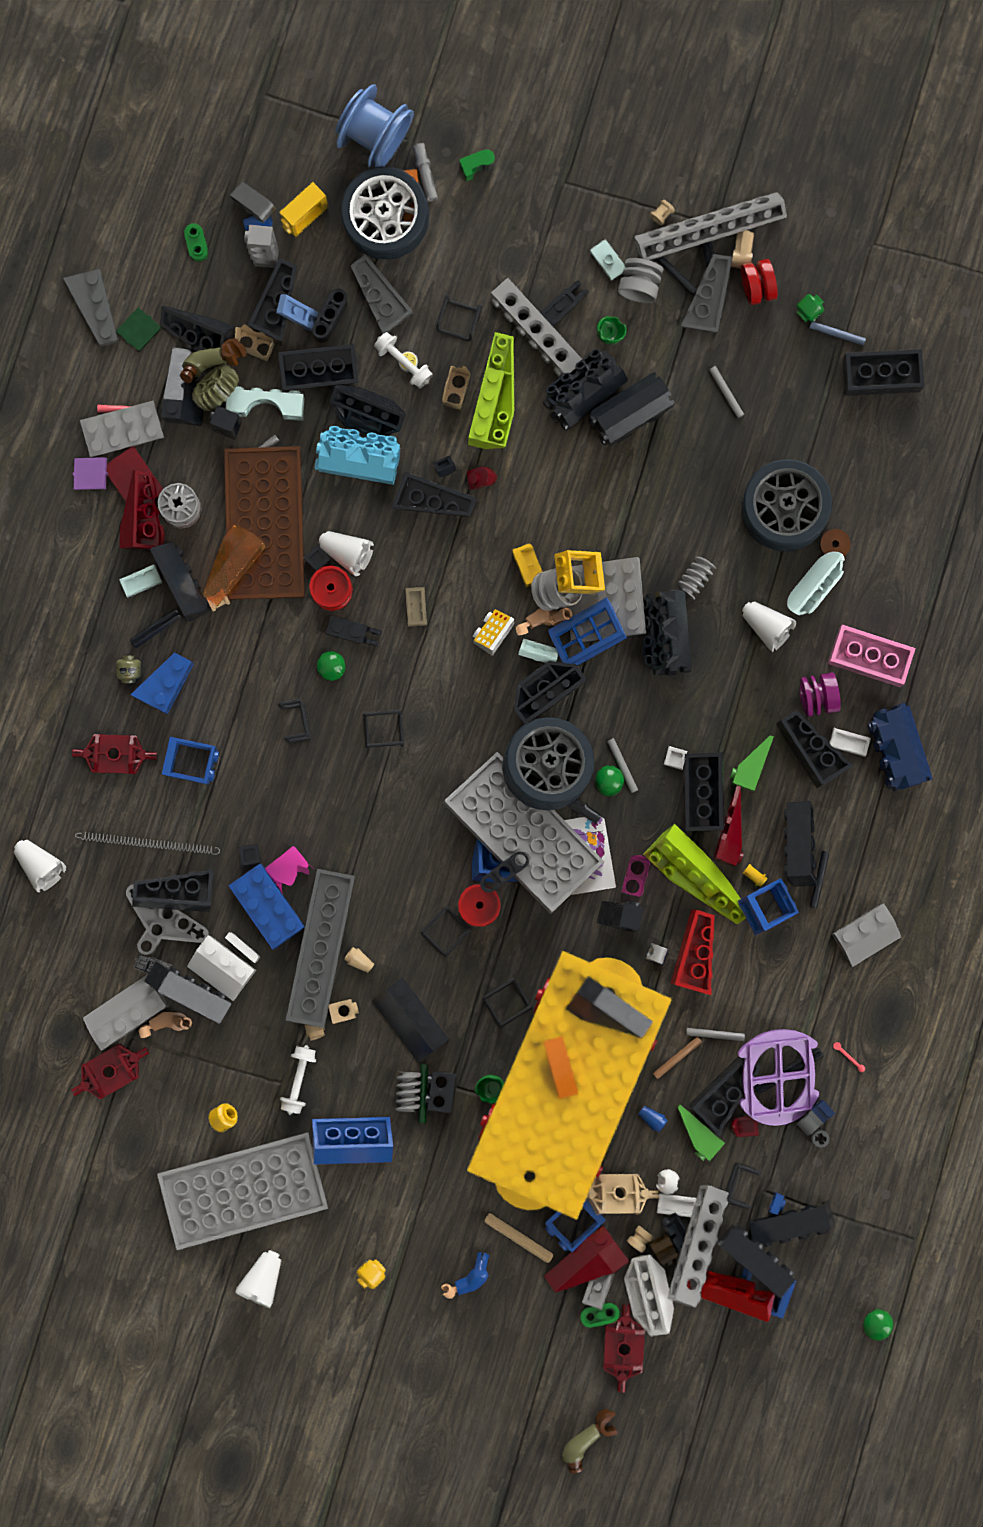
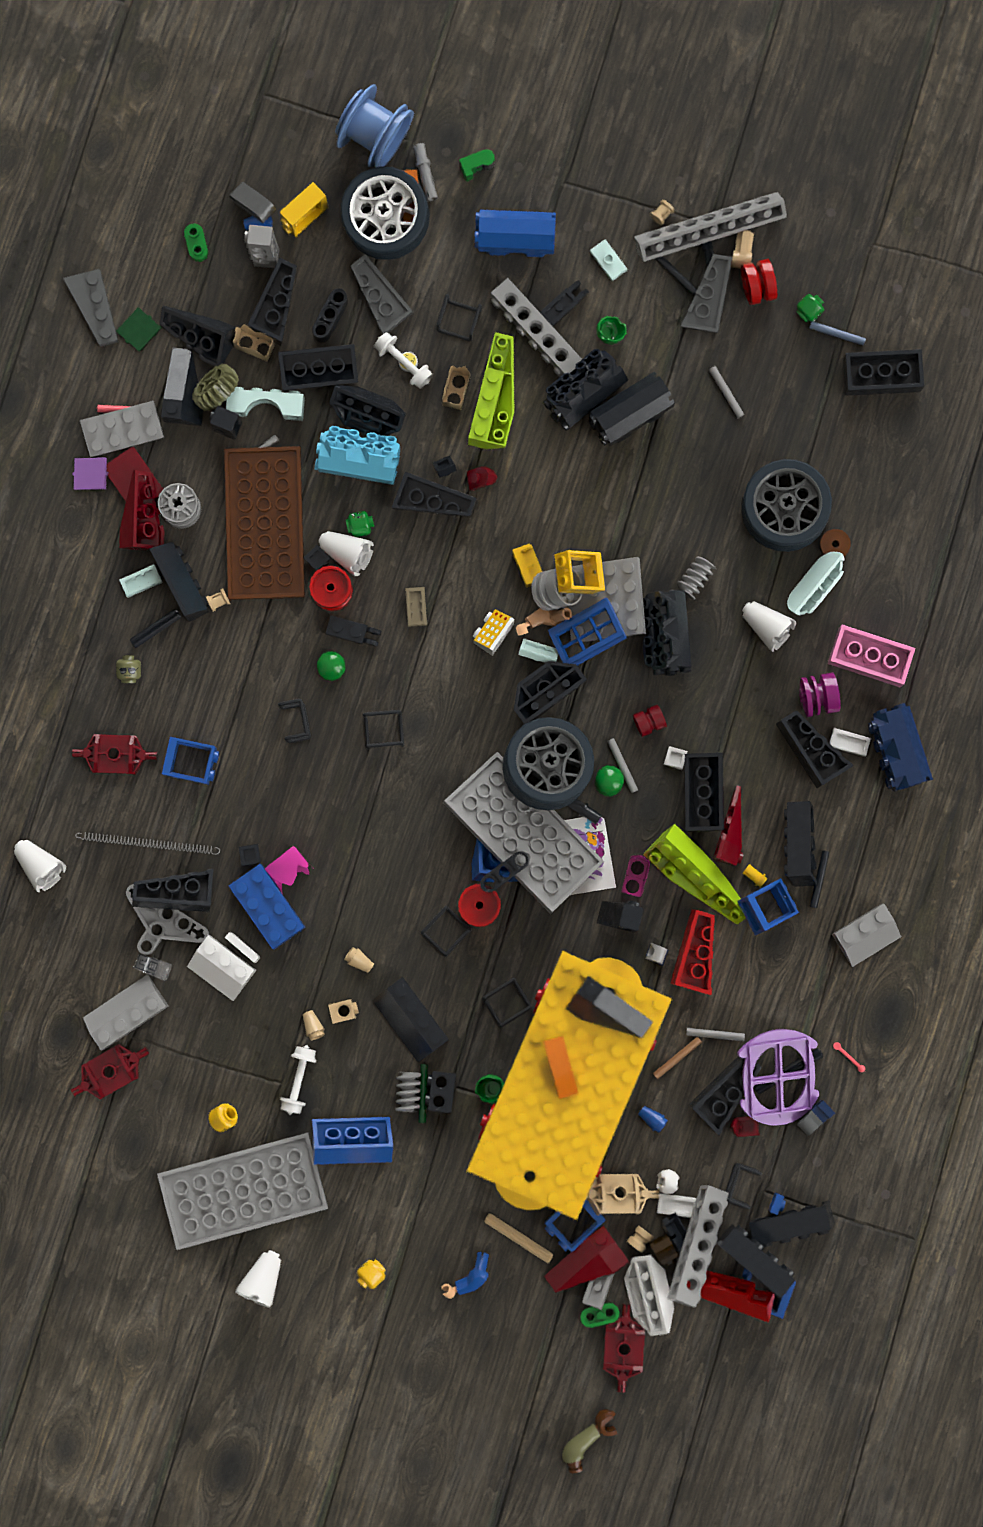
blue wedge [131,653,194,715] -> none
medium nougat arm [139,1012,192,1038] -> none
wedge [144,961,231,1024] -> none
piece [180,338,247,383] -> none
clear orange wedge [202,524,265,606] -> none
medium blue plate [276,294,318,331] -> none
dark grey plate [286,869,355,1028] -> none
light grey wheel [618,258,663,303] -> none
bright green slope [677,1104,725,1161] -> none
bright green slope [729,735,773,792] -> none
dark grey bush [811,1129,830,1148] -> none
green hair [863,1309,894,1341] -> none
none -> green head [346,511,374,537]
none -> blue brick [475,210,556,257]
none -> dark red wheel [632,704,667,737]

